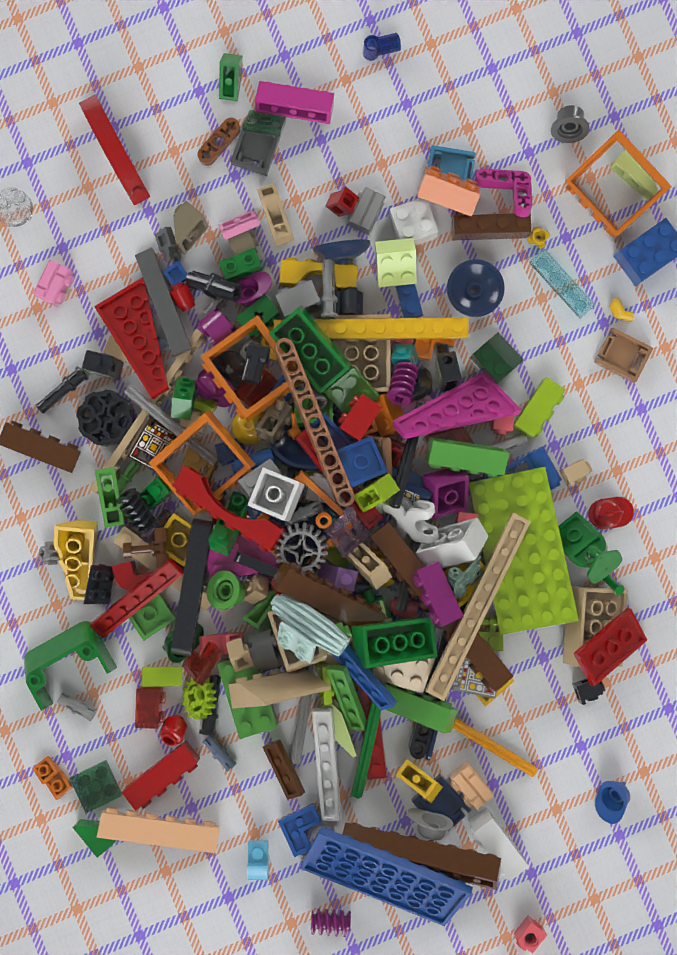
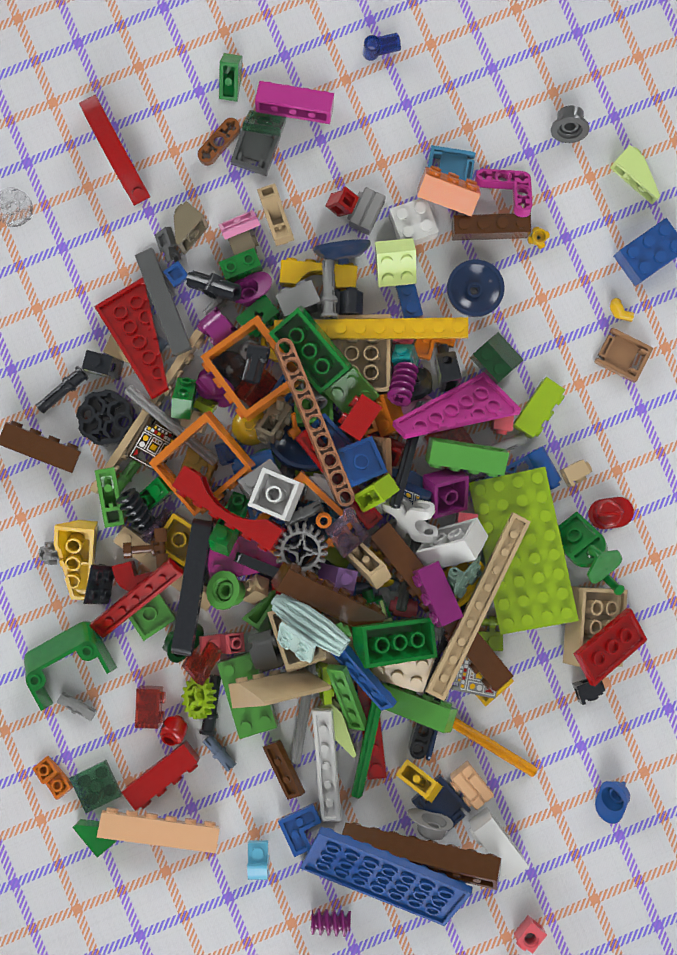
bright pink brick [33,260,74,307] -> none
lime slope [142,666,182,687] -> none
red brick [170,282,195,312] -> none
tan brick [226,638,254,672] -> none
clear light blue plate [530,249,595,319] -> none
orange window [565,129,672,237] -> none

